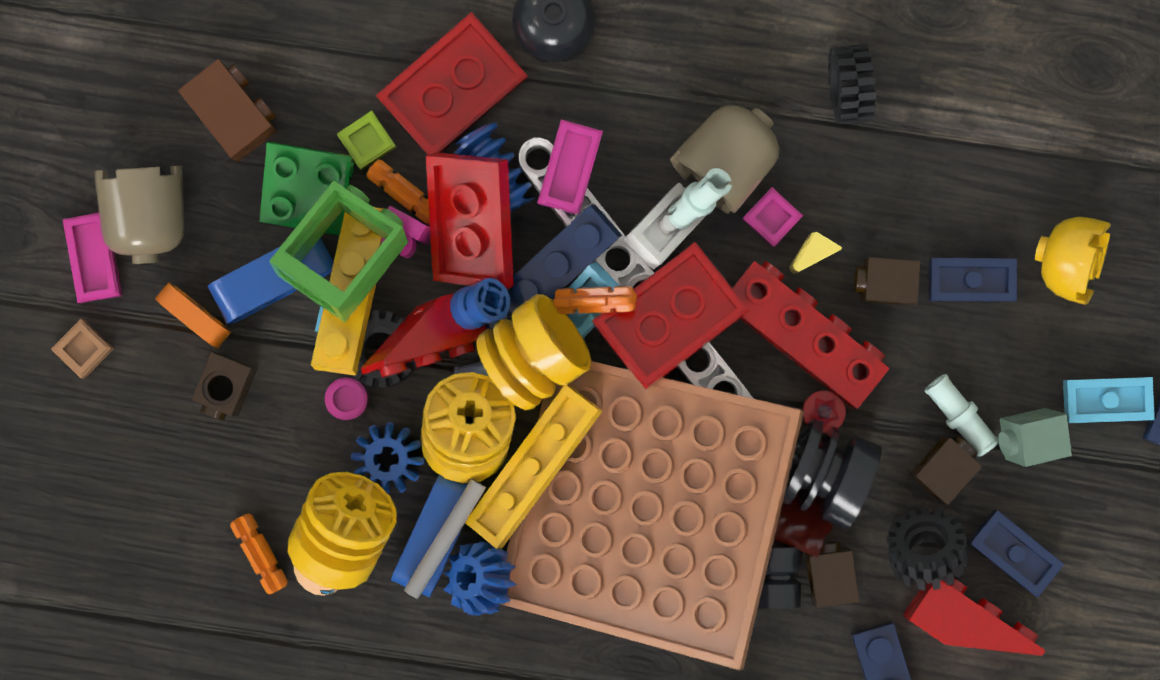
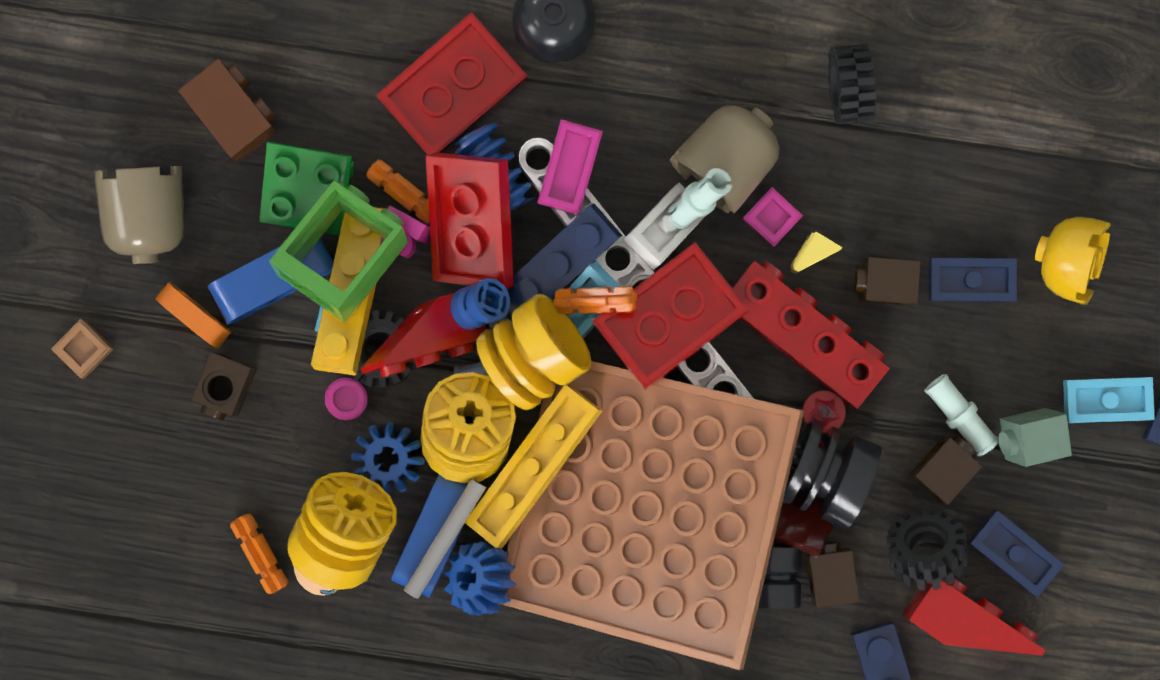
dark pink tile [62,213,123,303] -> none
lime tile [337,111,397,171] -> none

